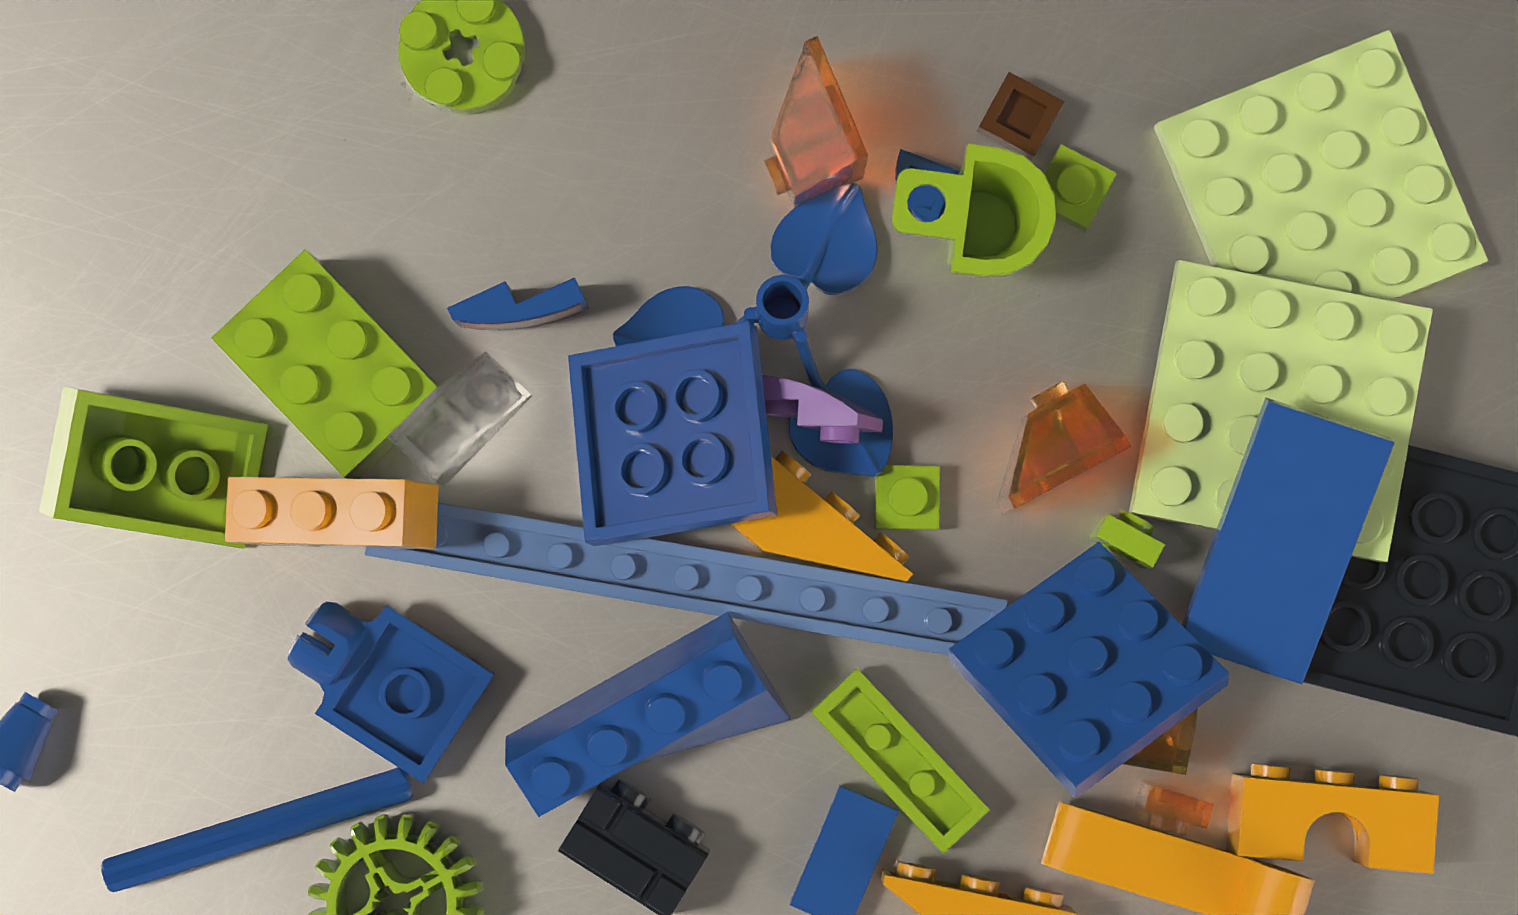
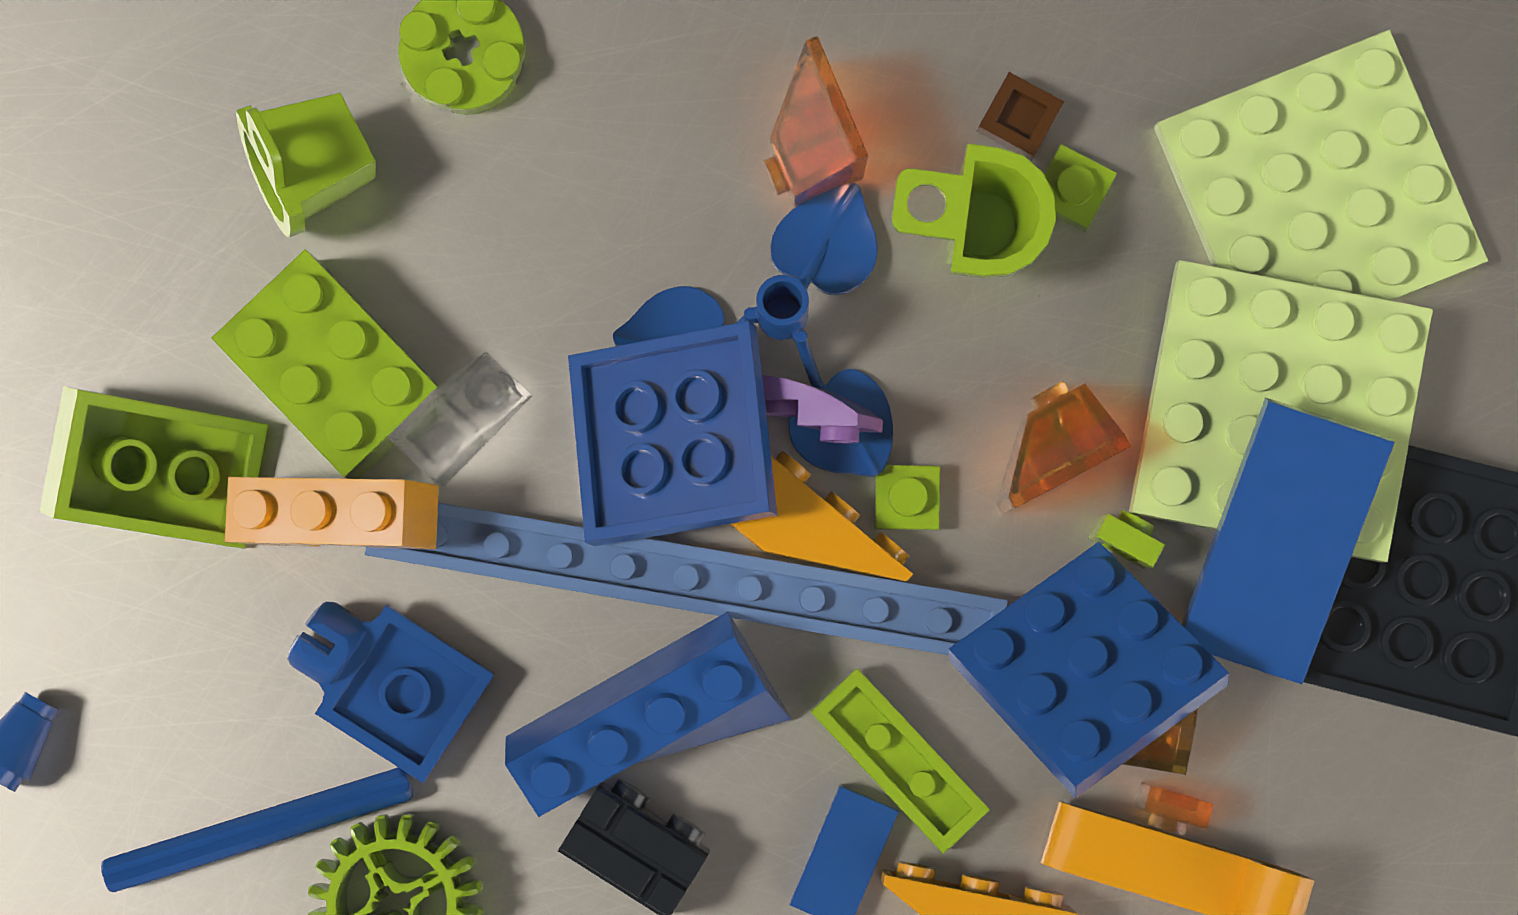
blue slope [447,277,590,330] -> none
blue tile [895,149,959,222] -> none
light orange arch [1226,763,1439,874] -> none
none -> lime container [236,92,376,238]

